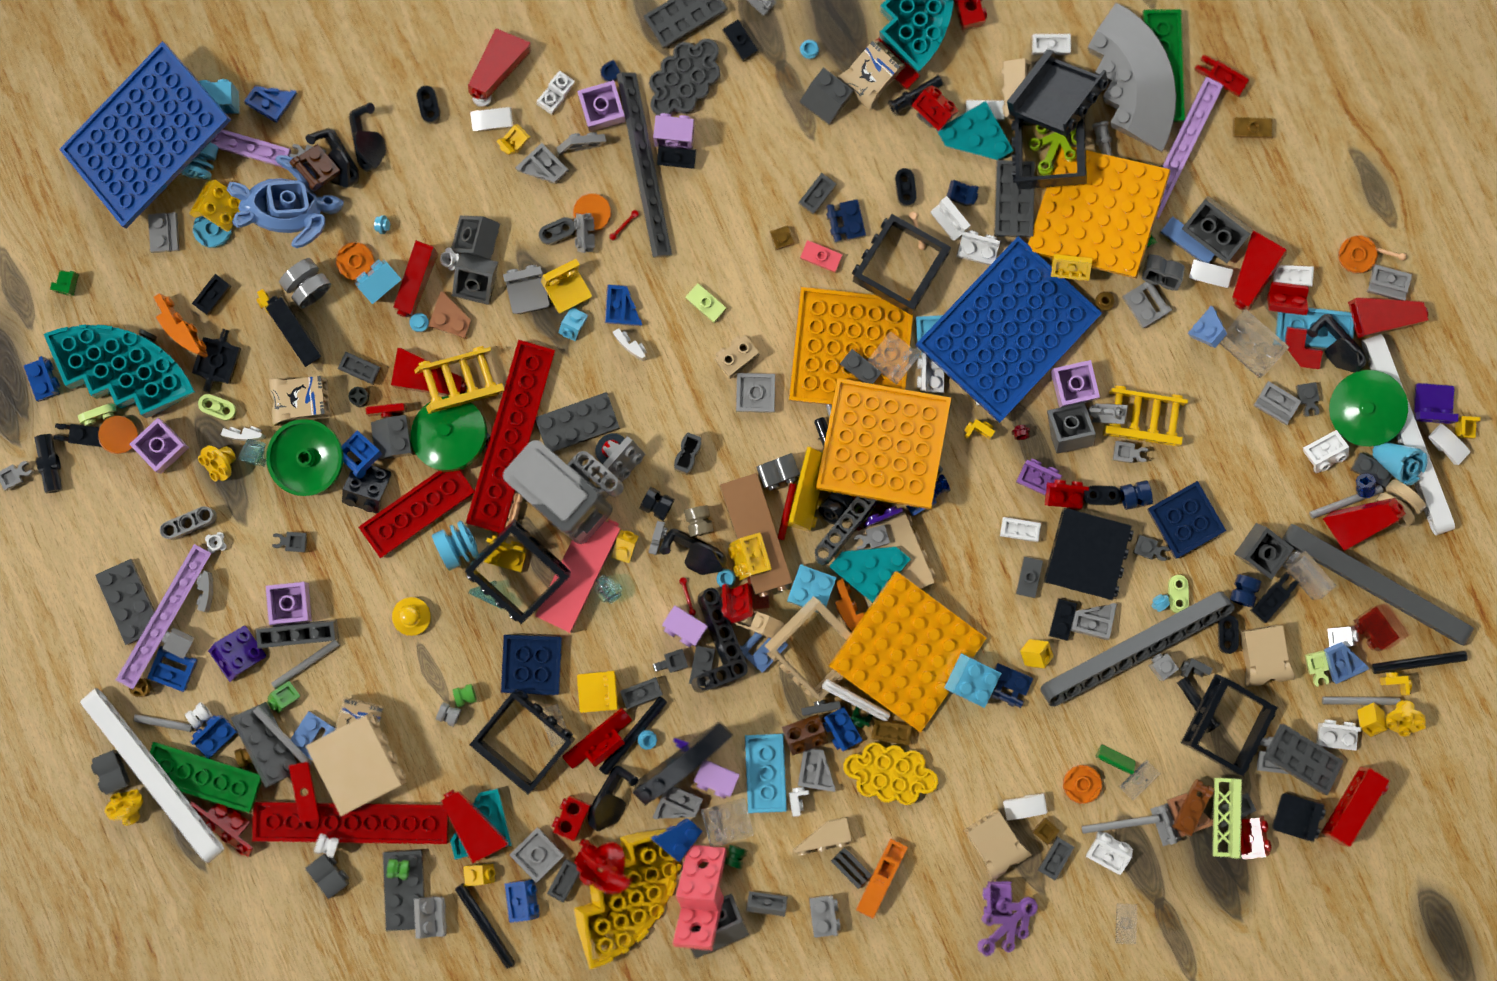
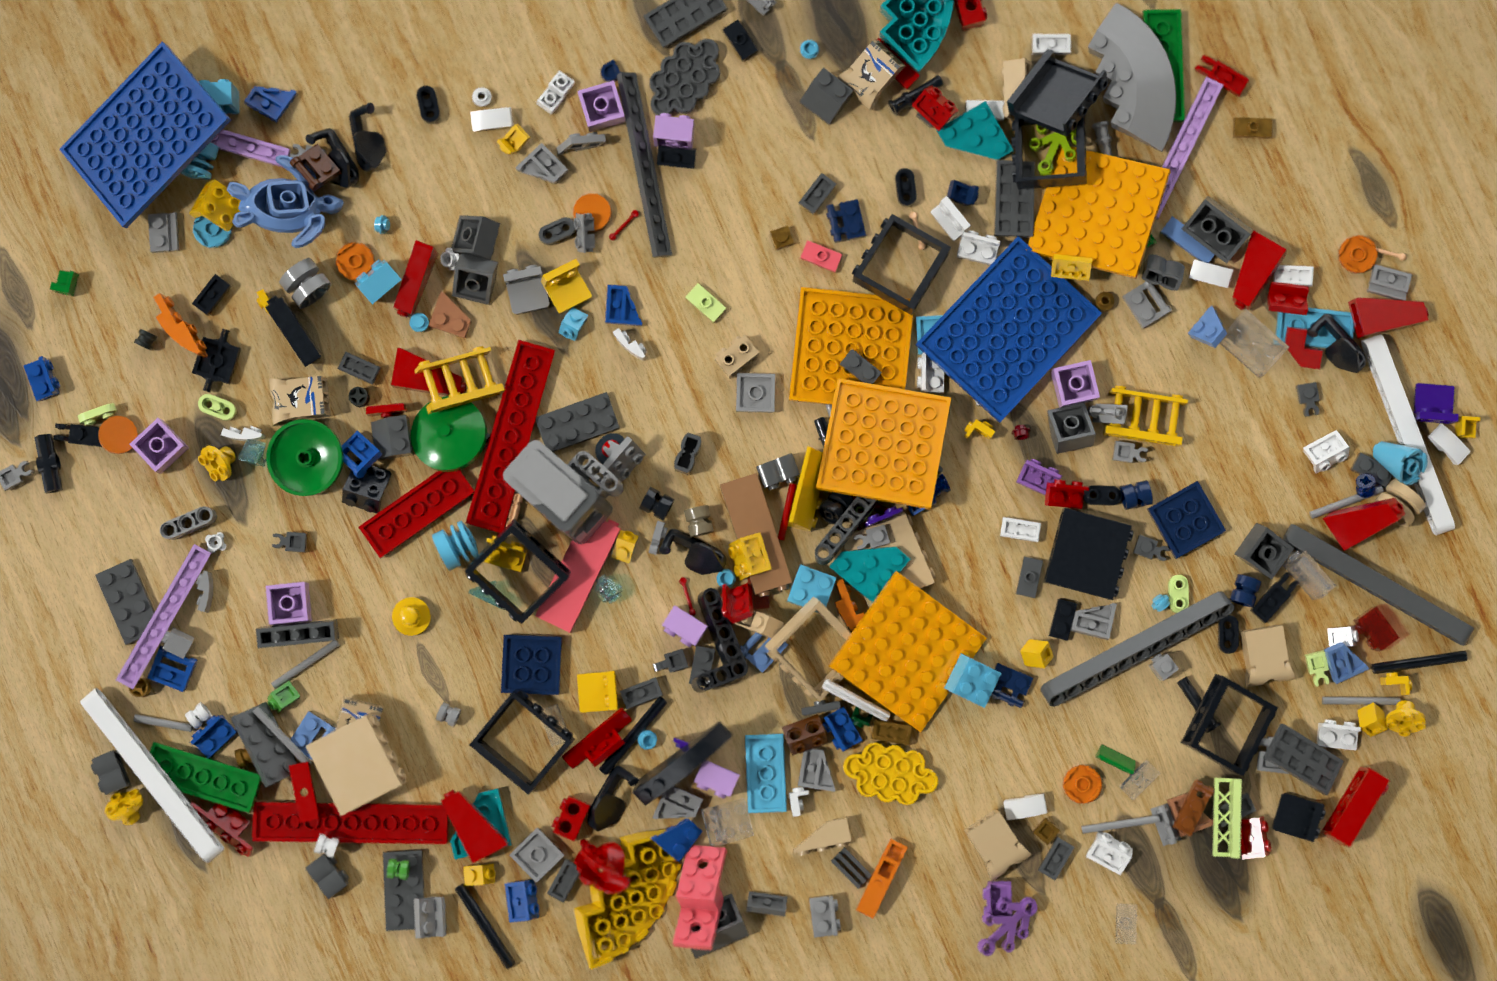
teal brick [44,324,195,418] -> none
dark purple bracket [208,625,266,682] -> none
bright green wheel [453,684,477,707] -> none
red slope [468,28,531,100] -> none
dark green wheel [724,845,748,869] -> none
clear bracket [868,332,922,385] -> none
dark grey bracket [1180,658,1213,677] -> none
light grey plate [1253,381,1301,425] -> none
green dish [1329,370,1408,447] -> none

